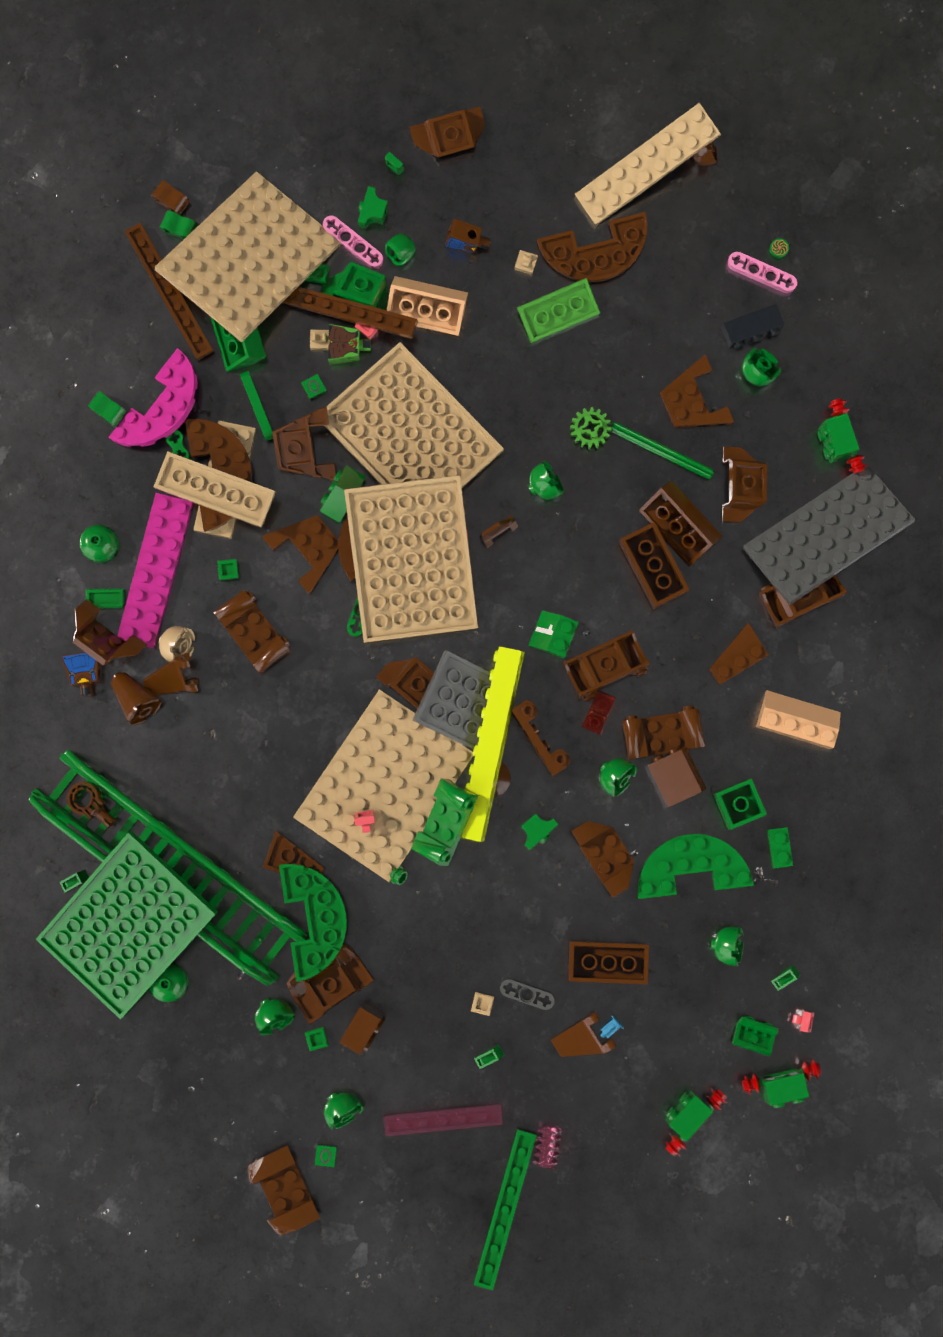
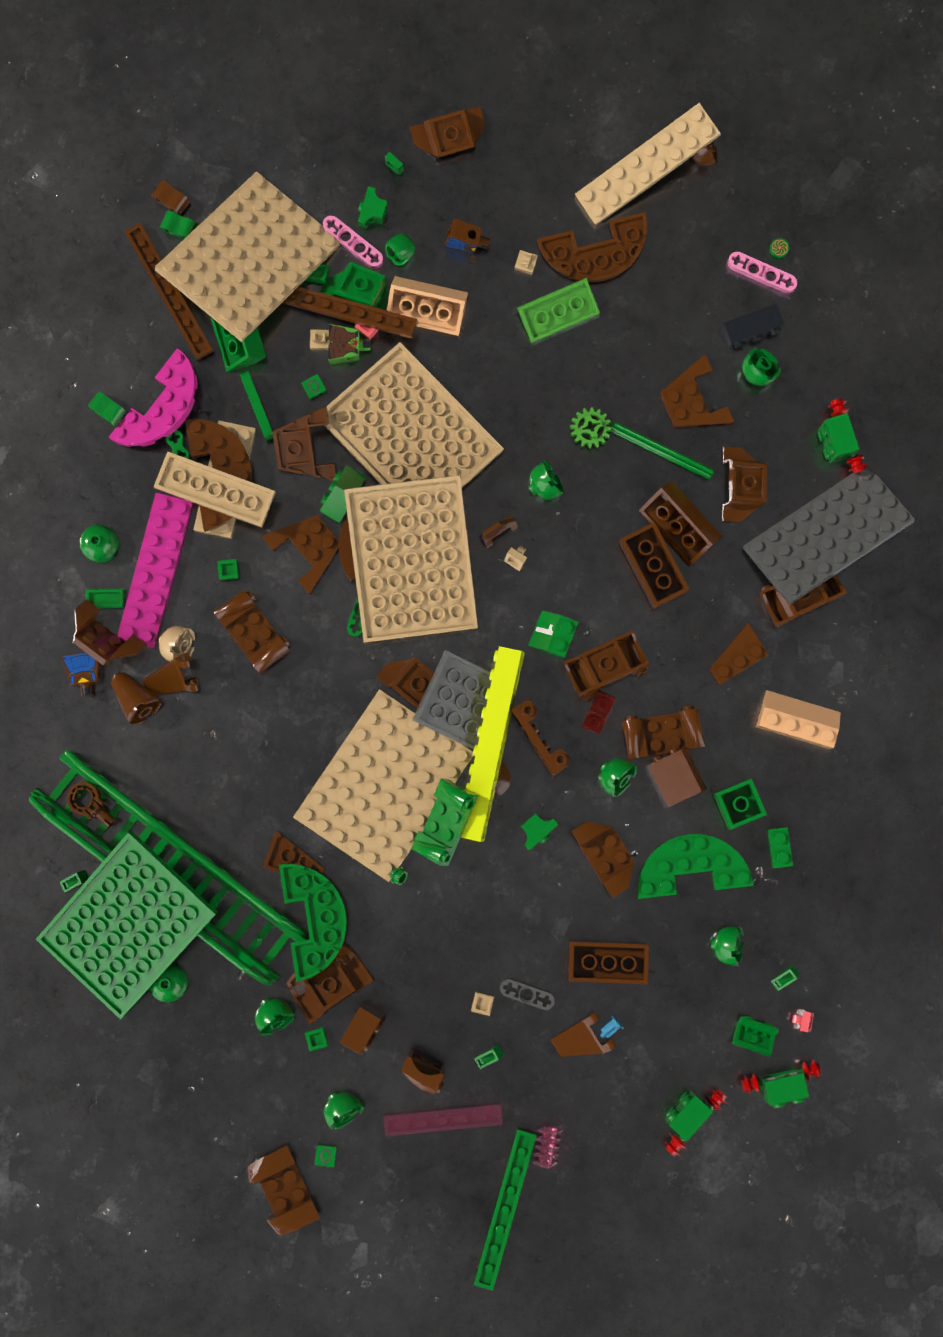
coral tile [354,810,375,833] -> none
none -> reddish brown piece [401,1048,445,1095]
none -> tan tile [504,545,527,571]

